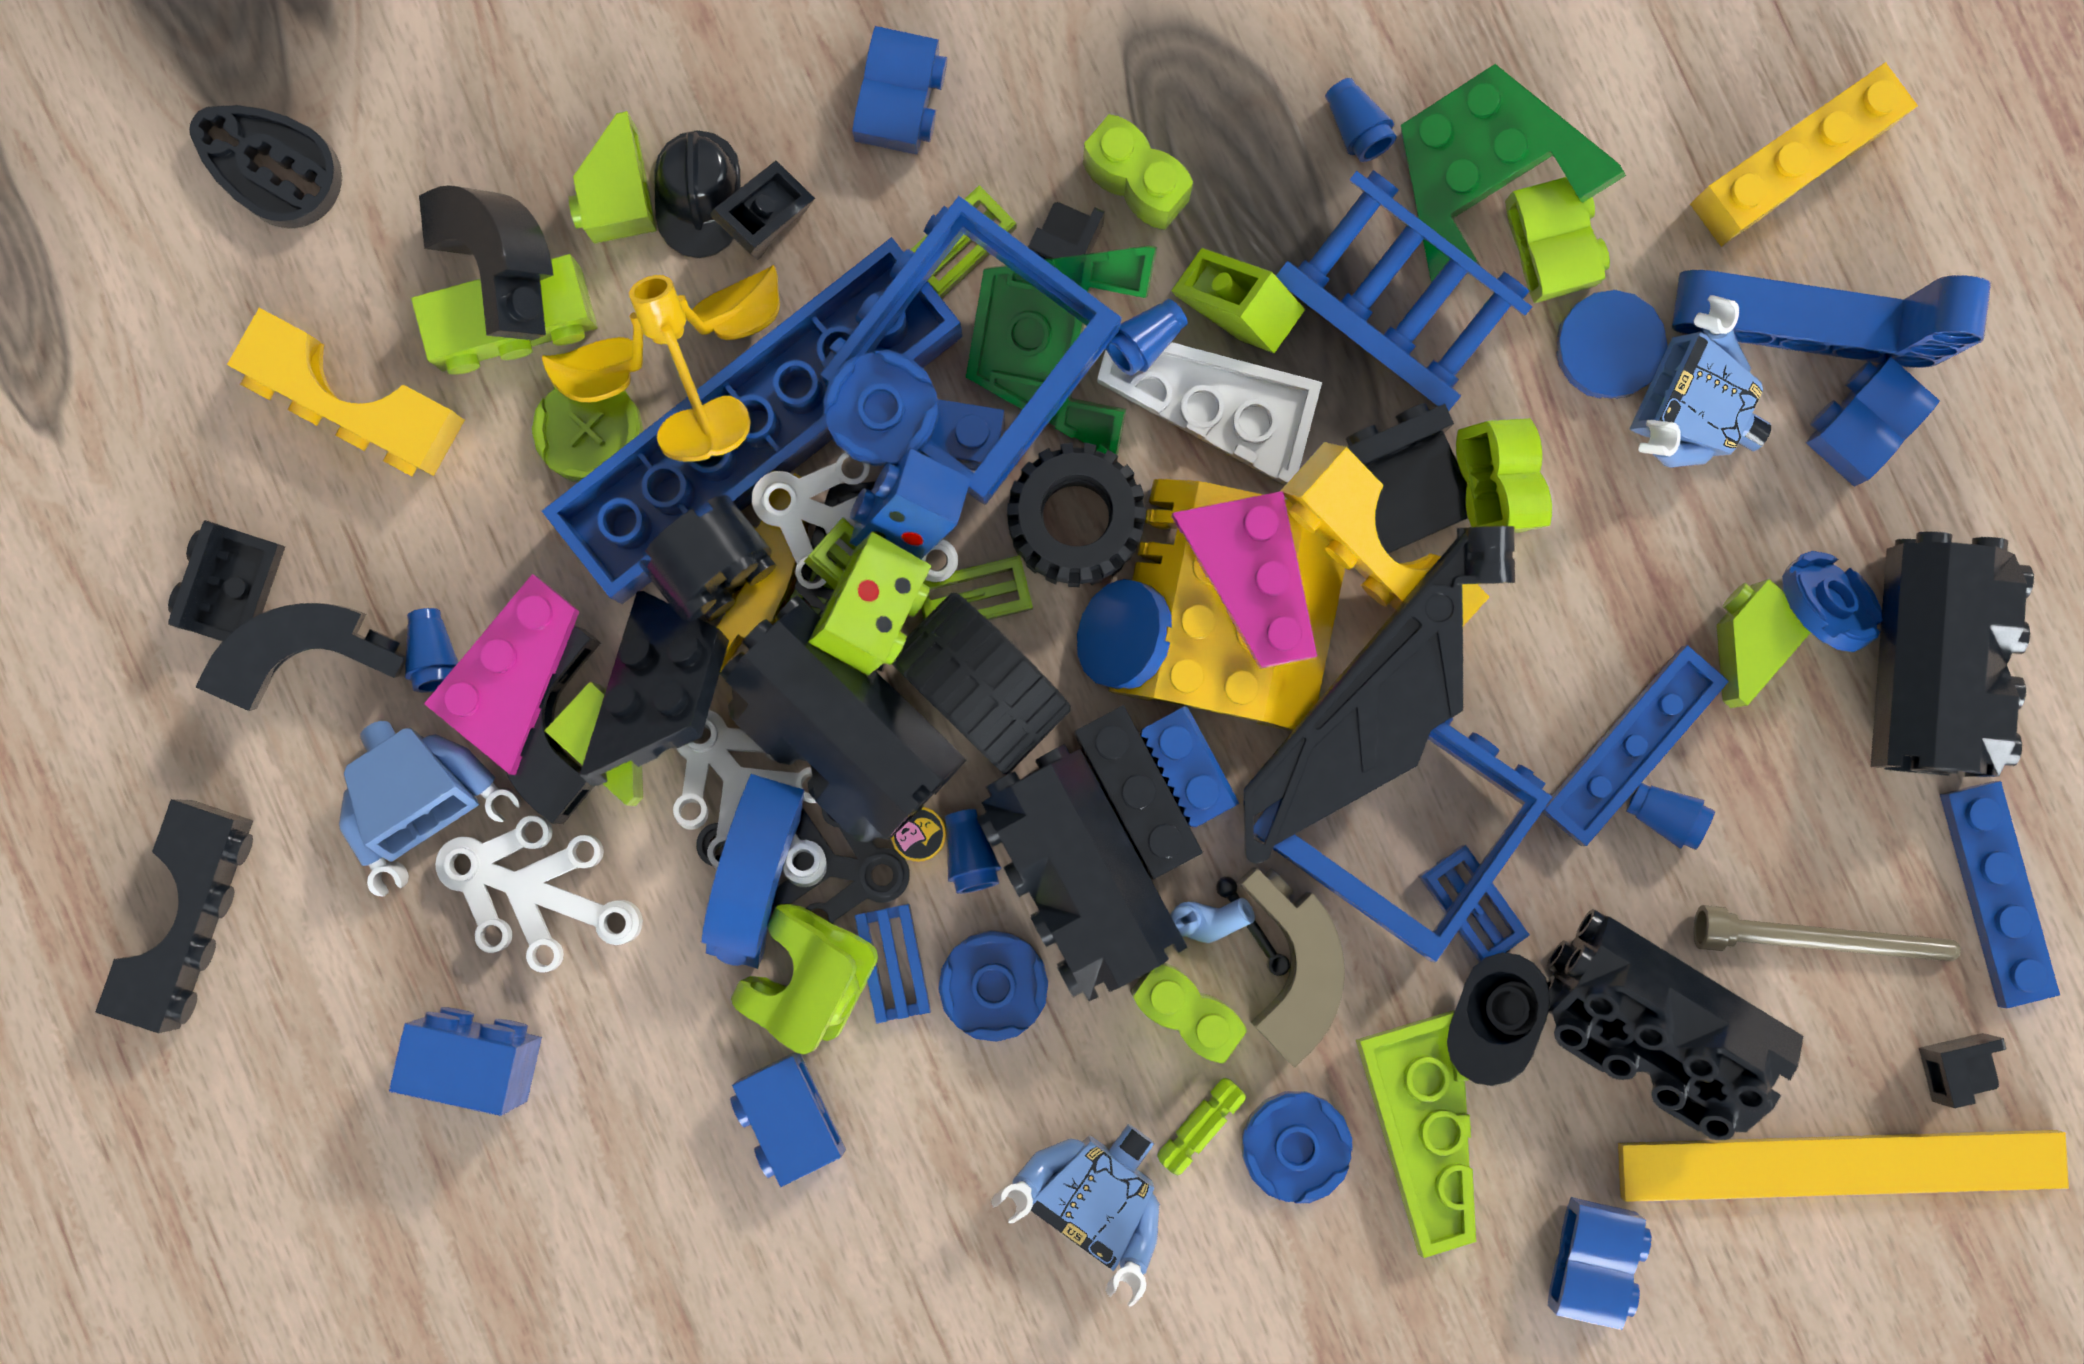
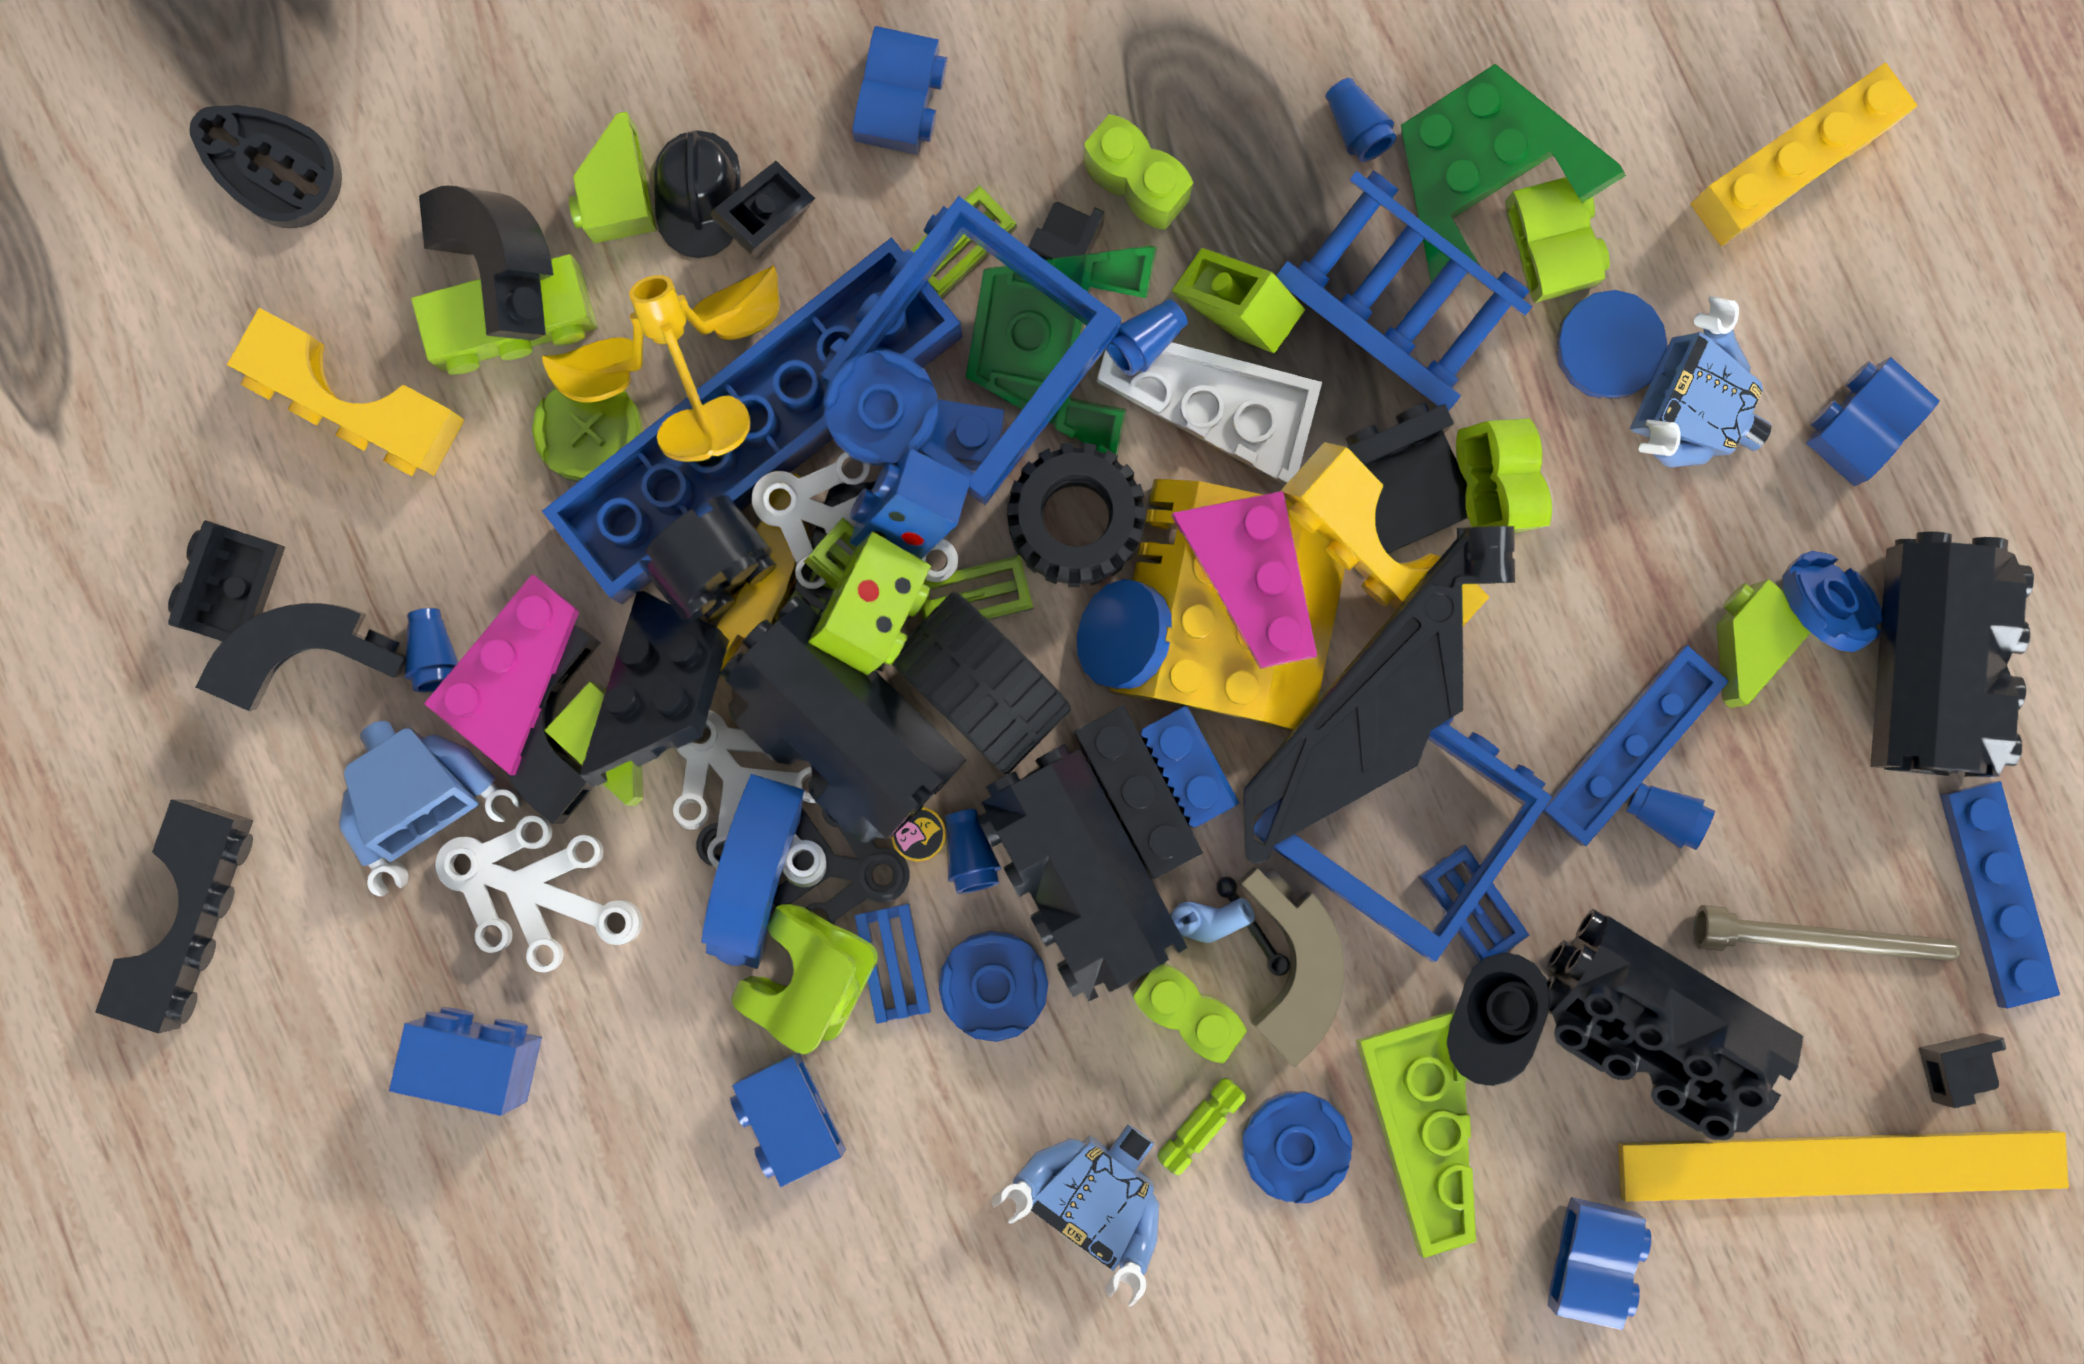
blue beam [1672,270,1991,368] -> none

